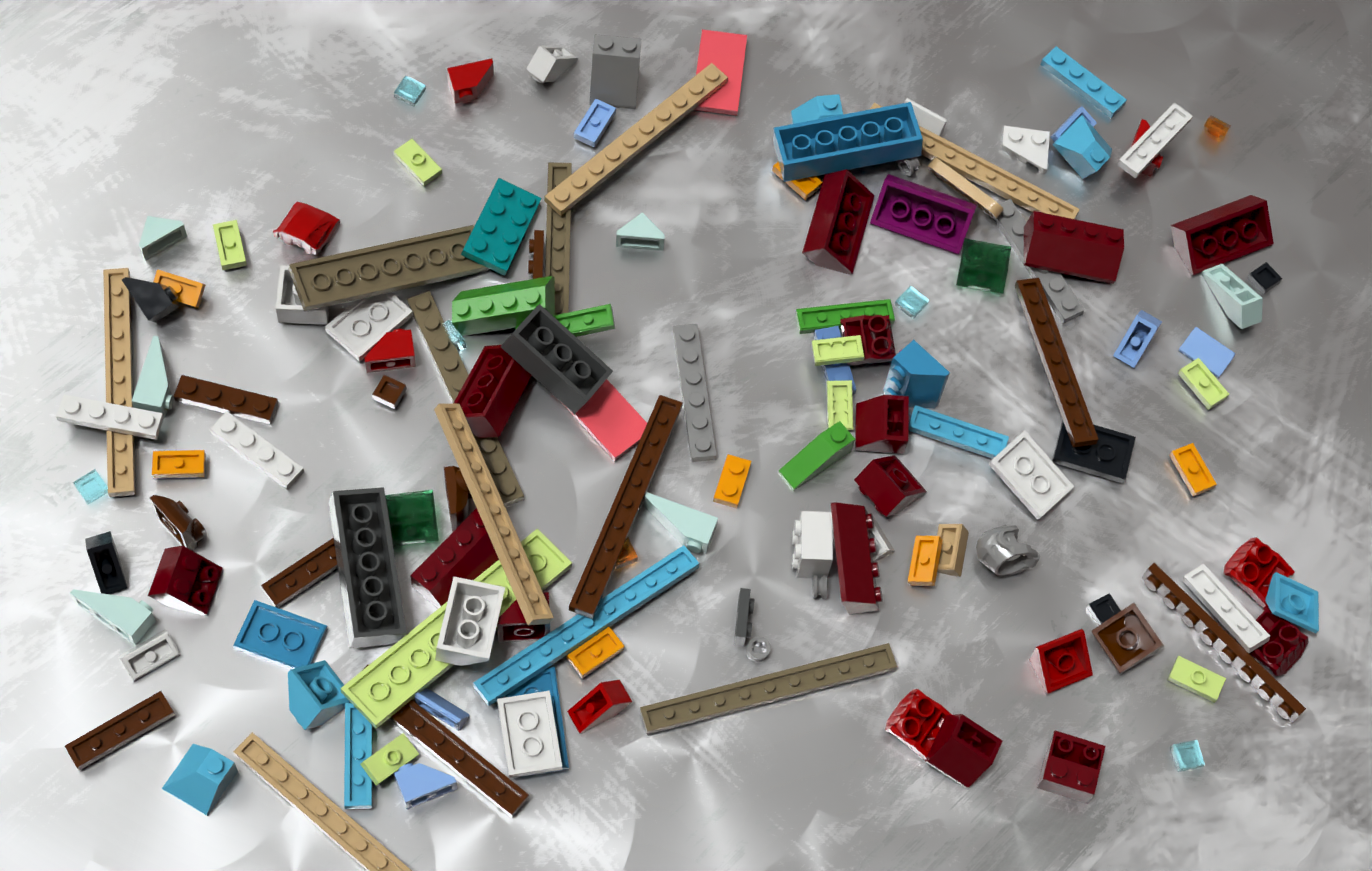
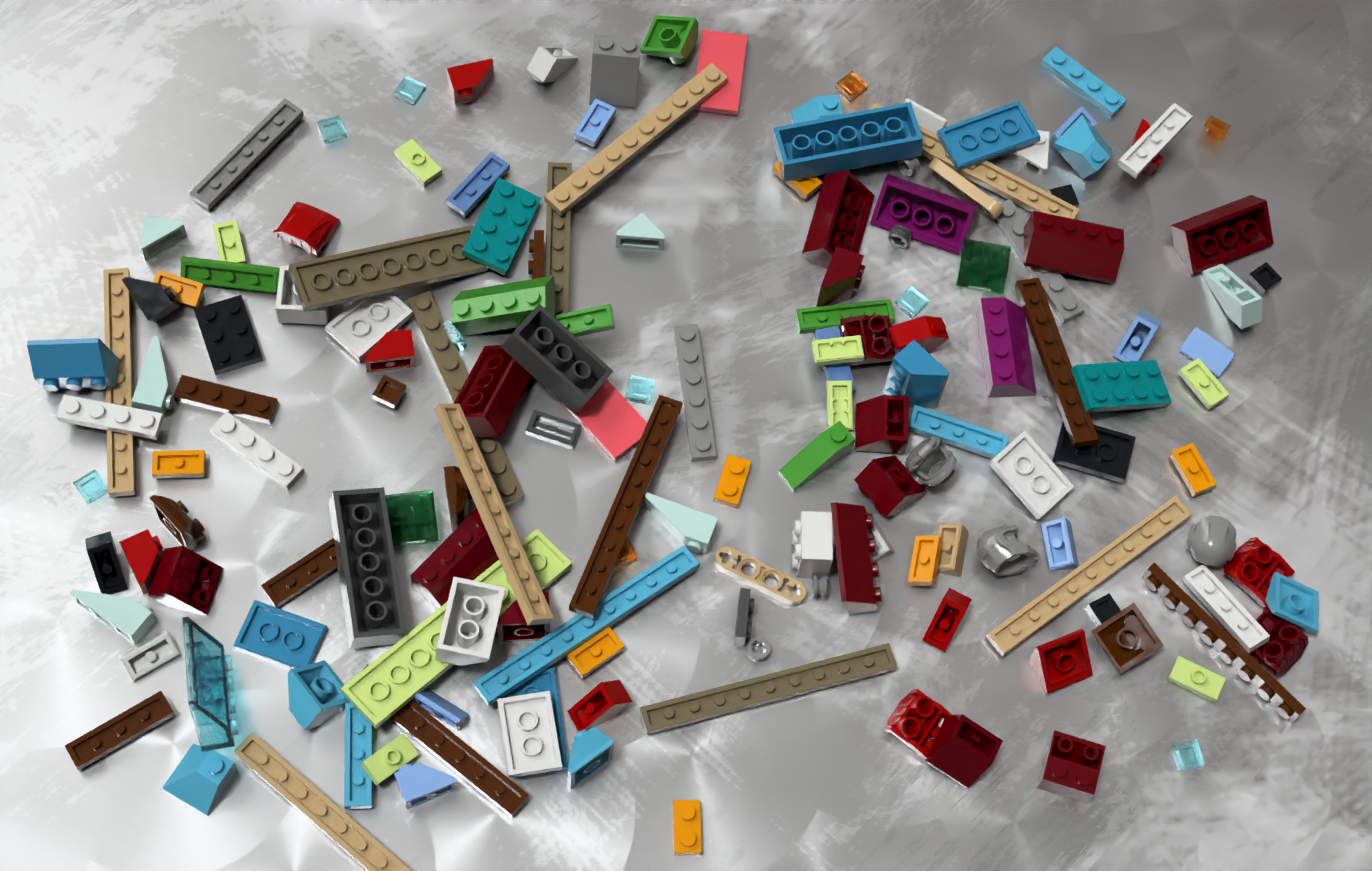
none -> dark azure slope [27,338,120,391]
none -> red slope [119,529,163,595]
none -> bright green tile [181,256,280,293]
none -> clear light blue slope [182,617,239,752]
none -> light grey plate [190,98,304,210]
none -> black plate [194,295,263,375]
none -> clear light blue tile [317,115,347,145]
none -> medium blue plate [446,152,510,217]
none -> dark grey tile [526,410,581,450]
none -> medium azure slope [567,727,614,790]
none -> clear light blue tile [625,375,654,405]
none -> bright green slope [641,15,699,64]
none -> light orange plate [673,800,702,856]
none -> tan beam [714,546,806,606]
none -> dark red slope [816,246,866,307]
none -> clear orange plate [835,71,868,103]
none -> dark grey bush [888,225,912,248]
none -> red slope [889,316,949,353]
none -> light grey helmet [905,436,957,486]
none -> red slope [922,588,972,652]
none -> dark azure tile [936,101,1041,171]
none -> magenta slope [976,297,1037,398]
none -> tan plate [986,495,1192,657]
none -> light blue slope [1041,517,1079,571]
none -> black tile [1048,184,1079,208]
none -> teal plate [1071,360,1172,413]
none -> light grey helmet [1186,515,1236,567]

